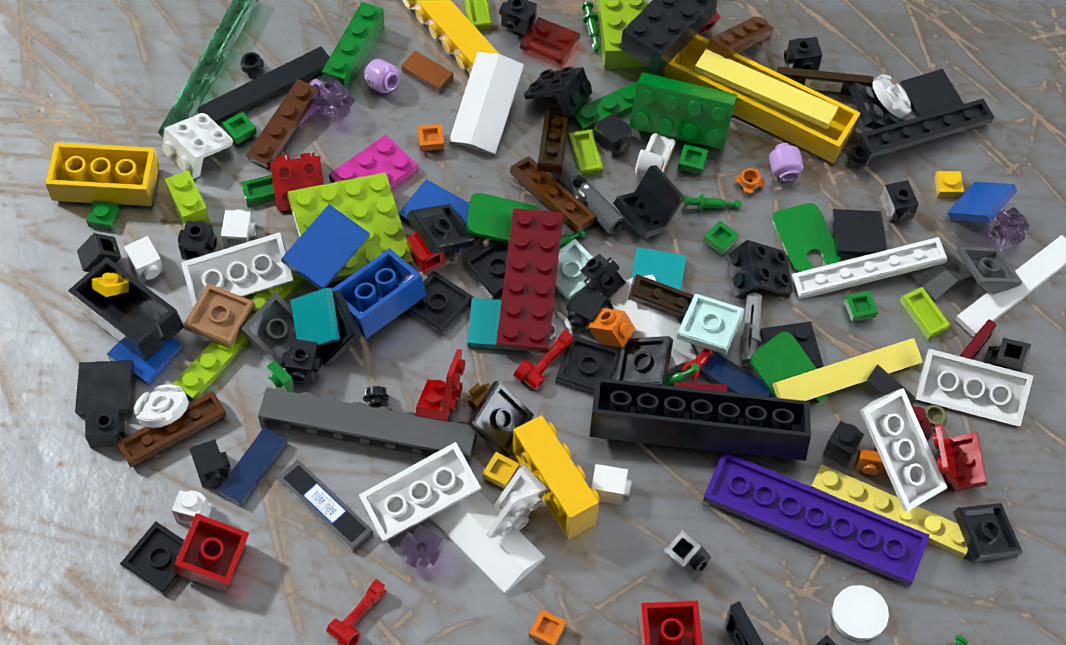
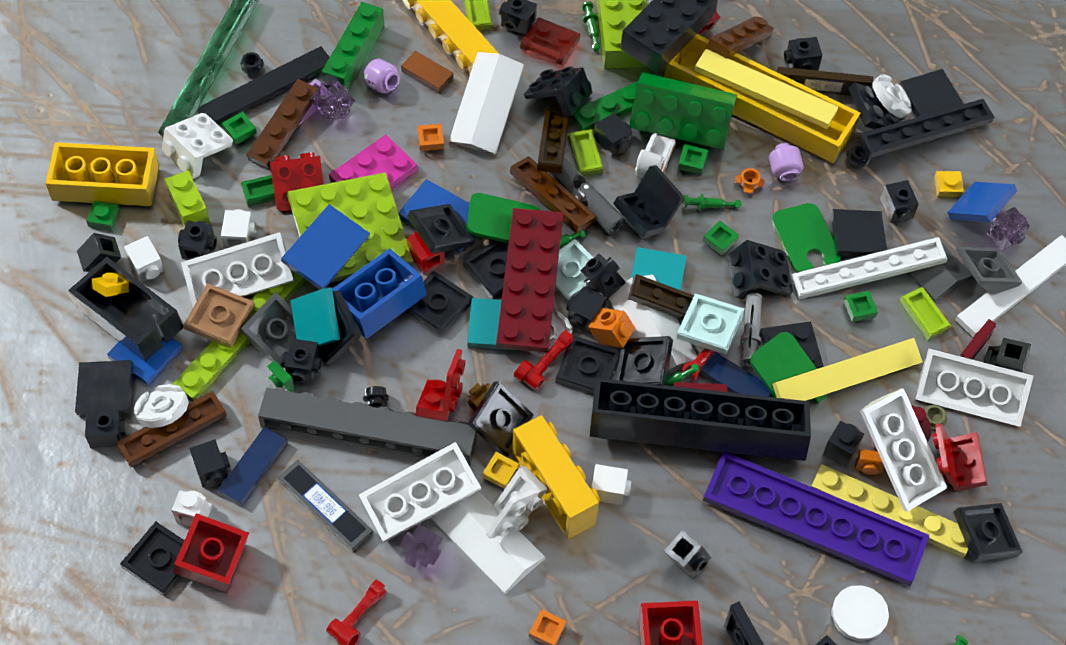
black sticker [867,364,916,405] -> none

